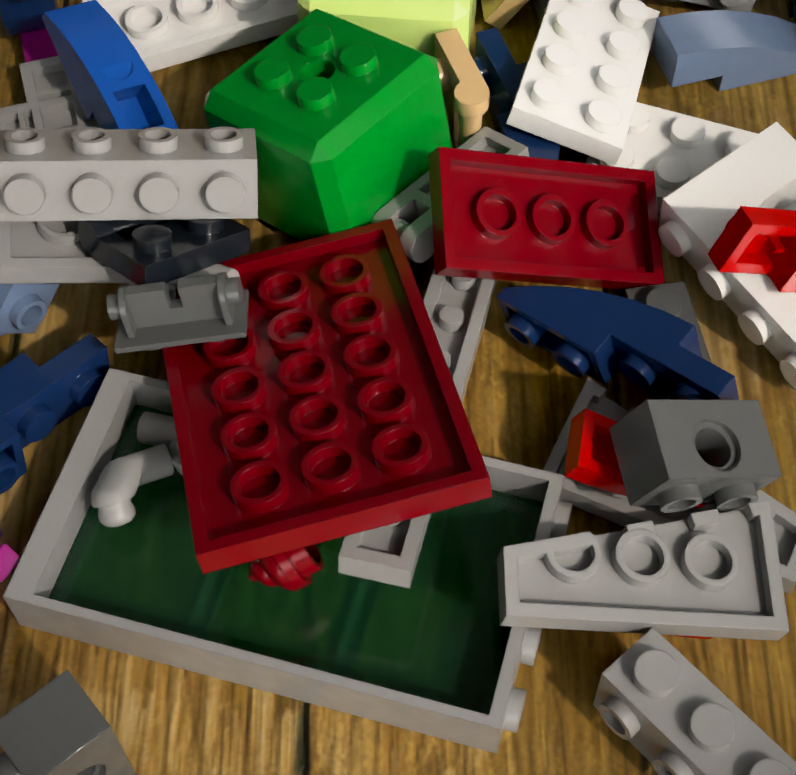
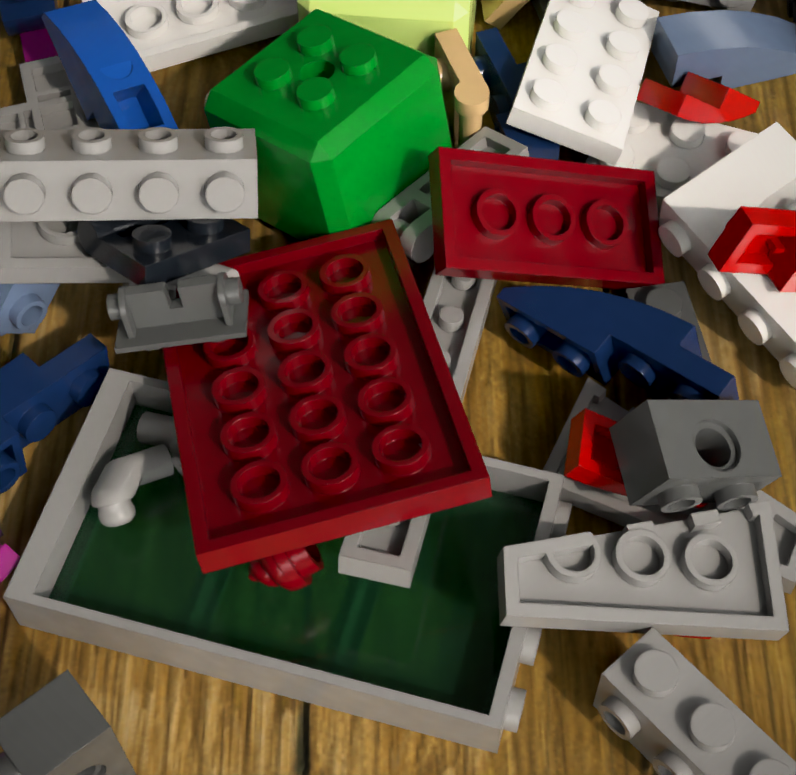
none -> red slope [637,72,760,123]

